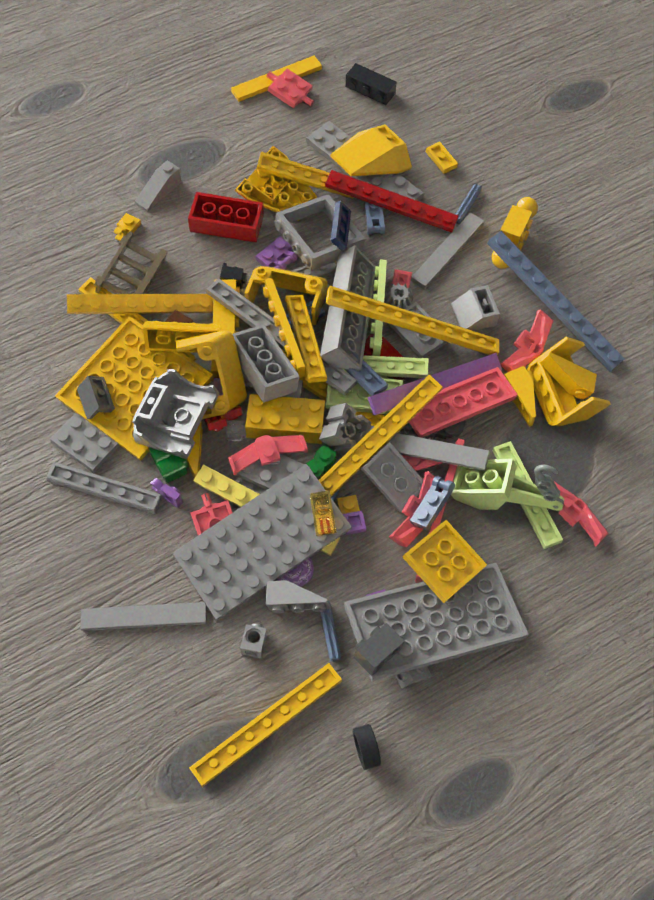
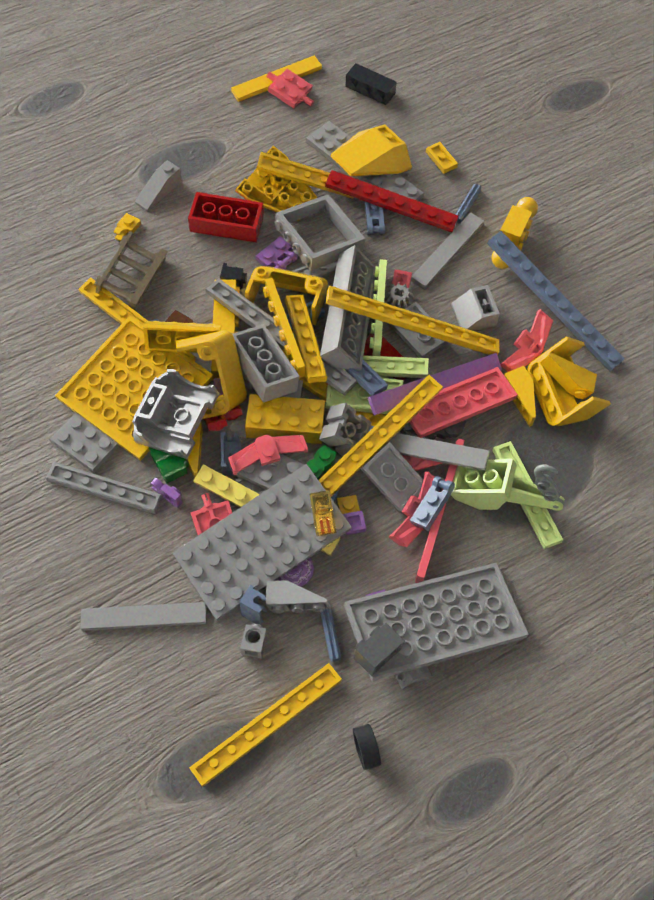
yellow plate [67,294,214,314] -> none
dark grey panel [77,376,115,419] -> none
dark blue plate [331,200,351,251] -> none
yellow plate [402,520,487,603] -> none
coral plate [554,481,608,547] -> none
none -> sand blue hinge [221,432,241,476]
none -> sand blue hinge [239,585,267,625]

